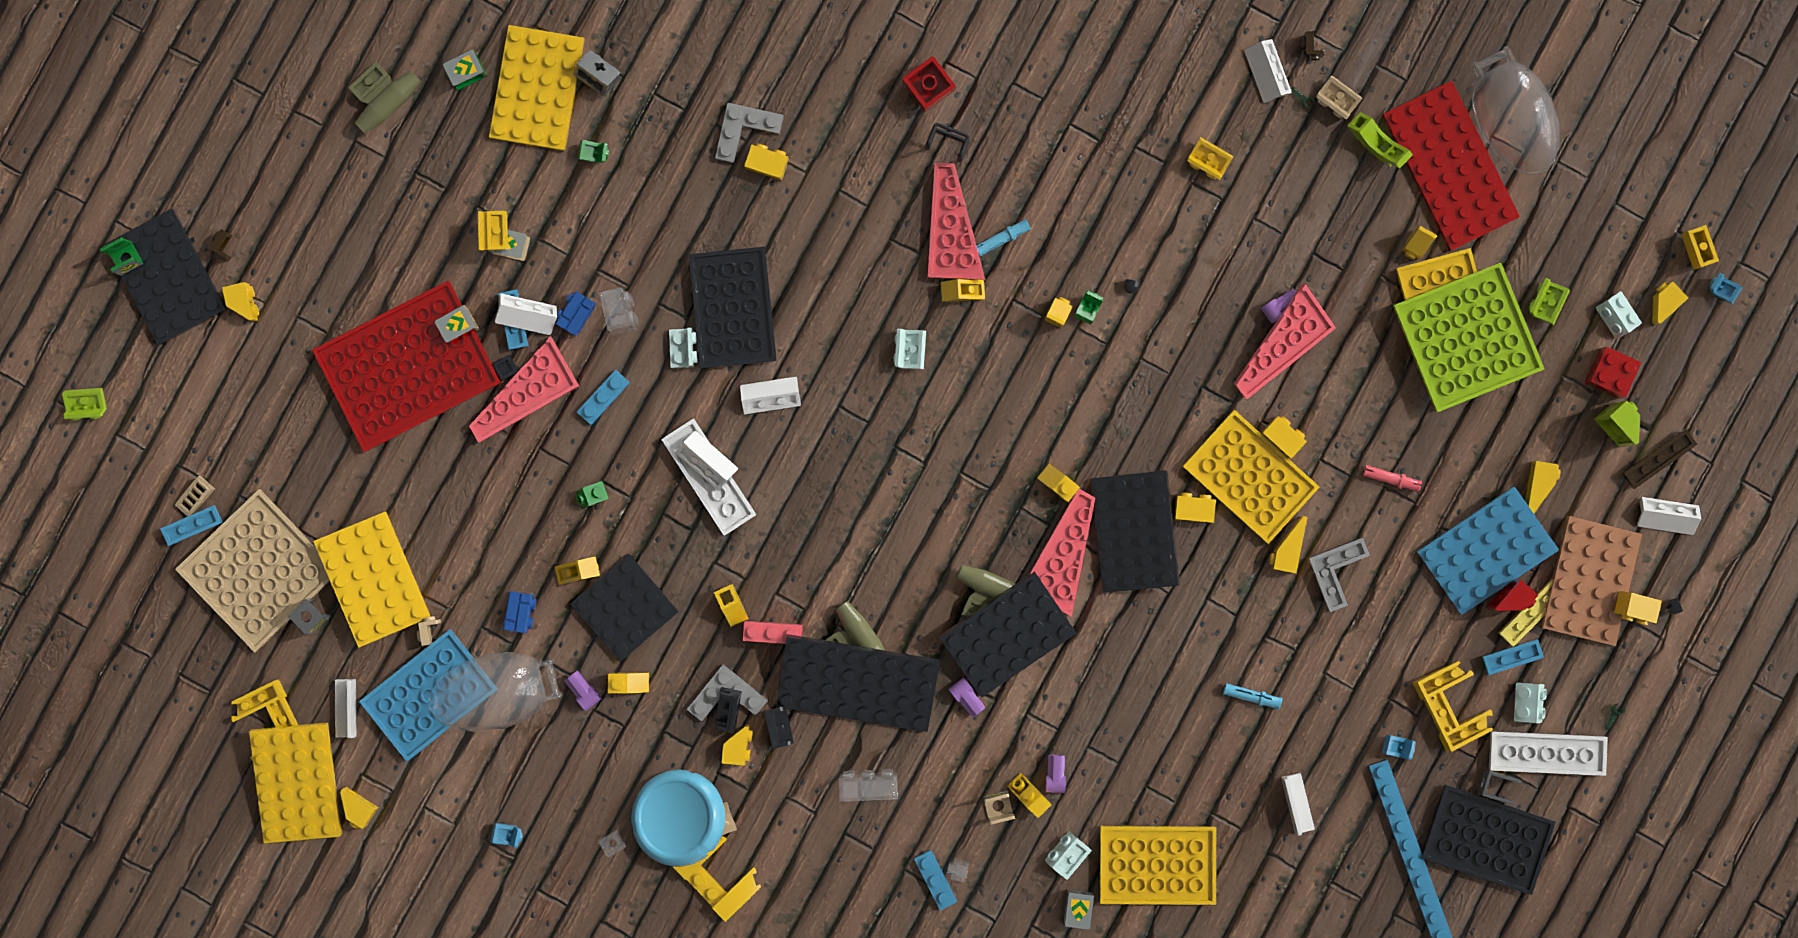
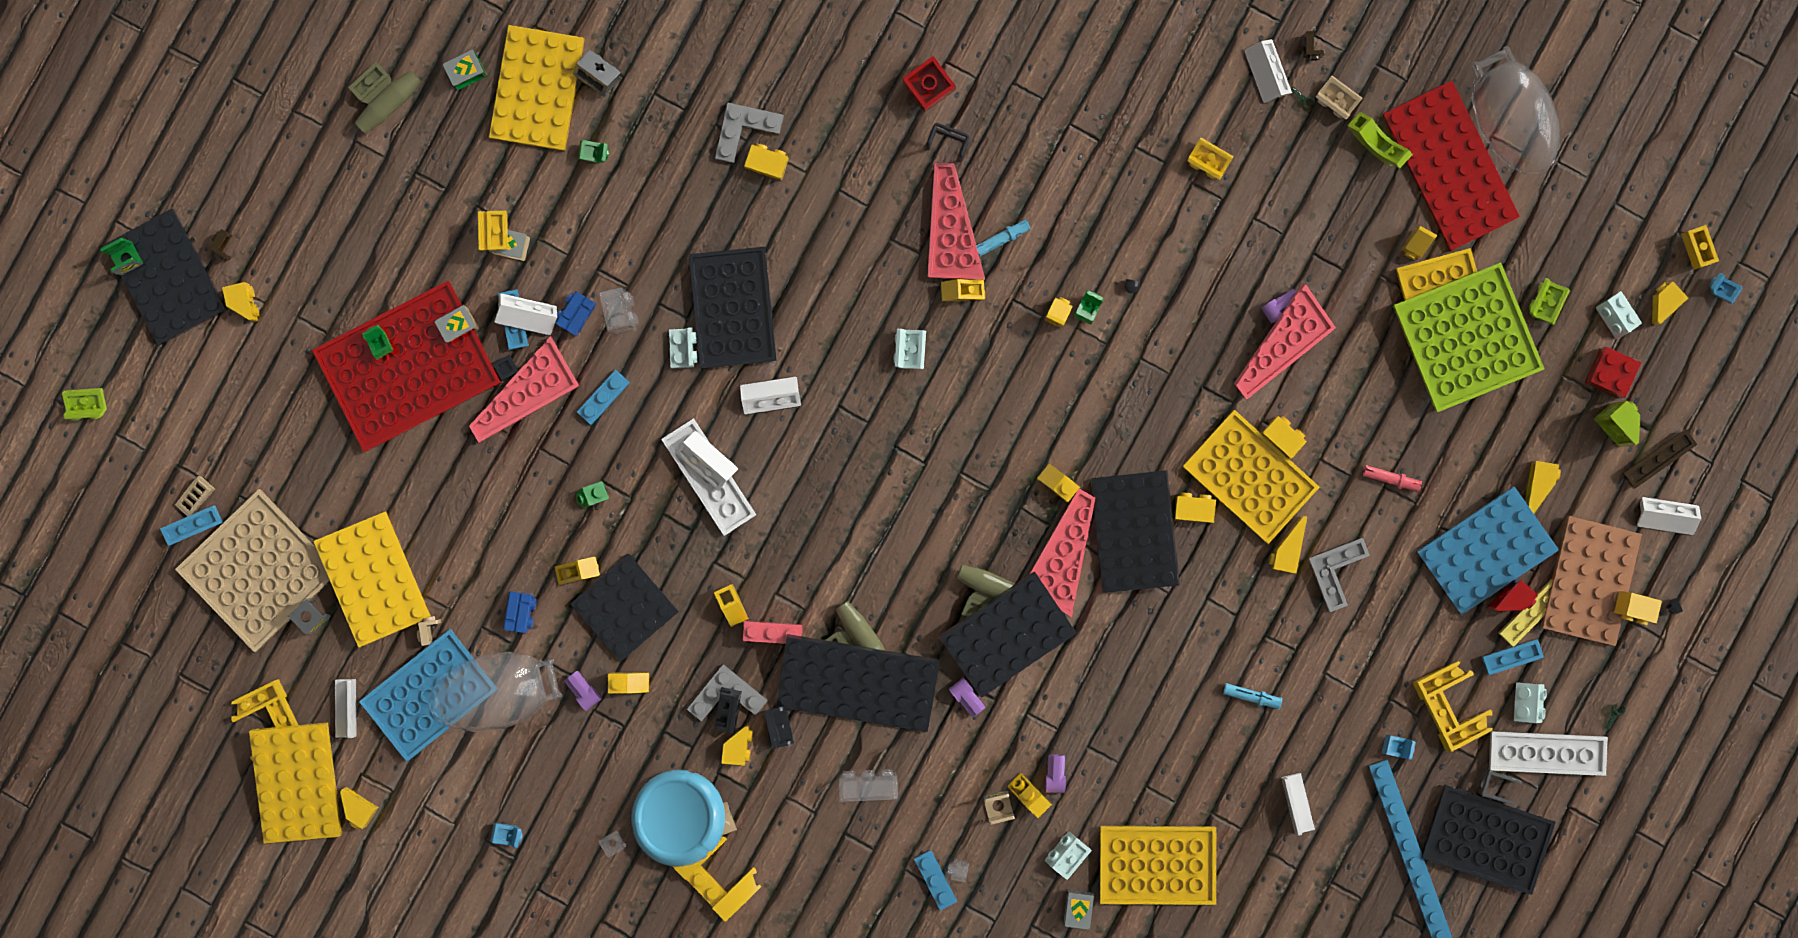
none -> green bracket [362,325,394,360]

